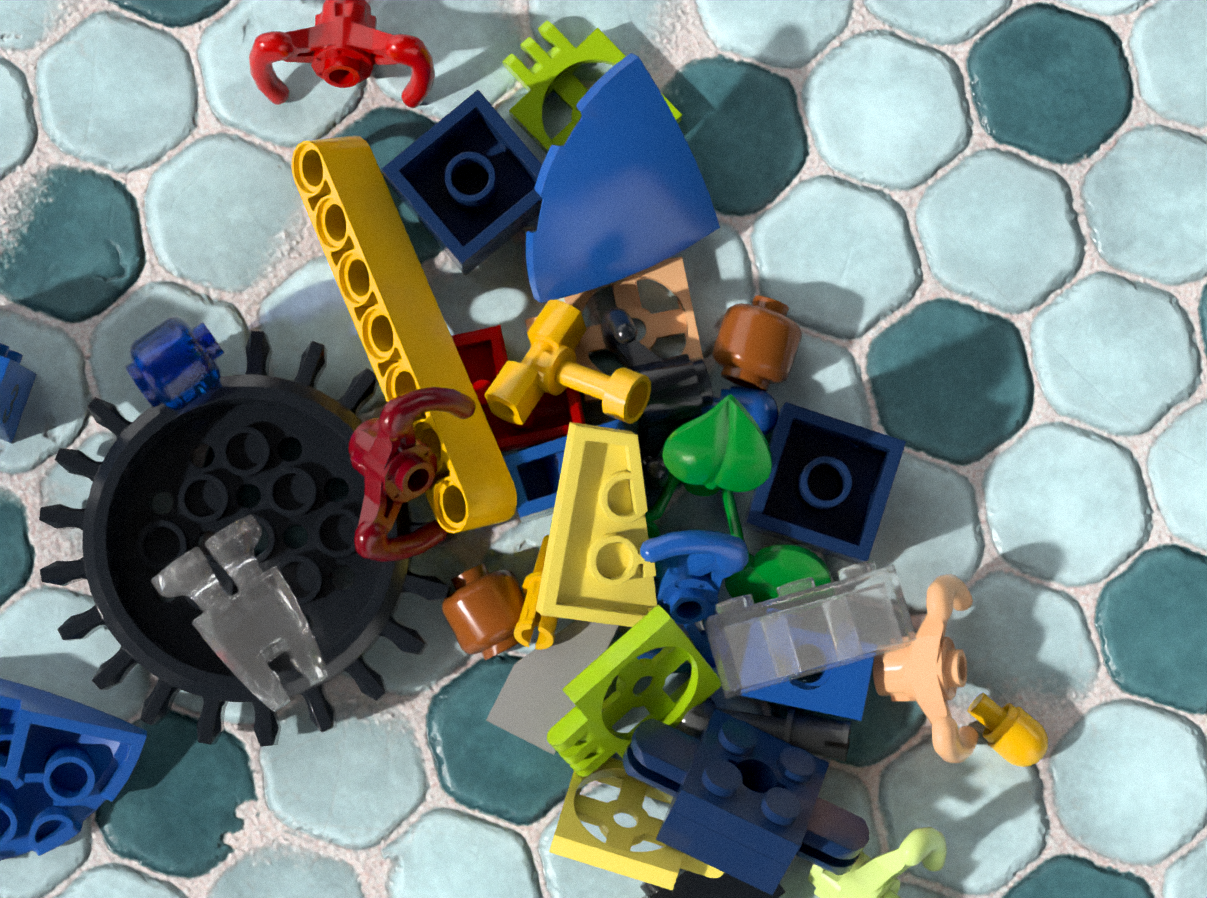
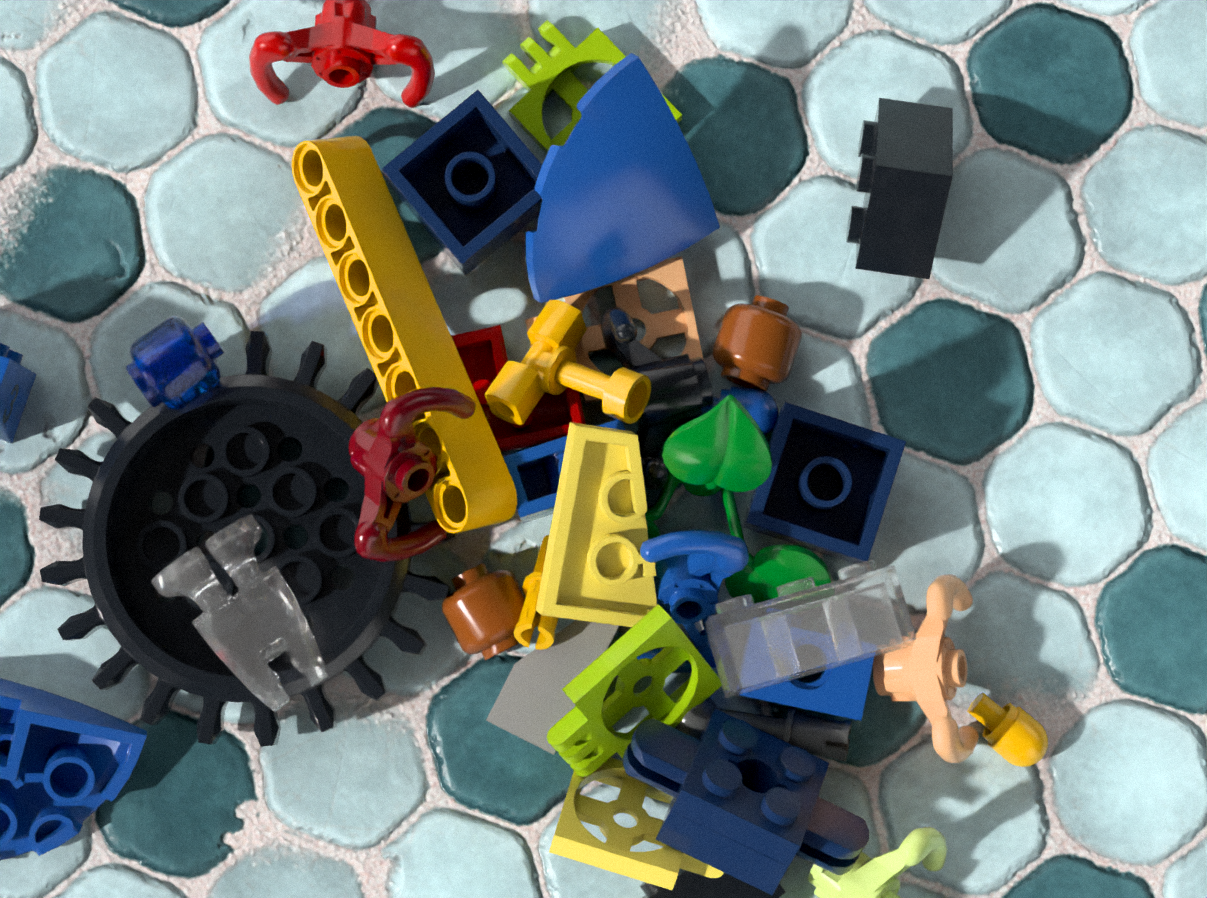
none -> black brick [846,98,953,279]

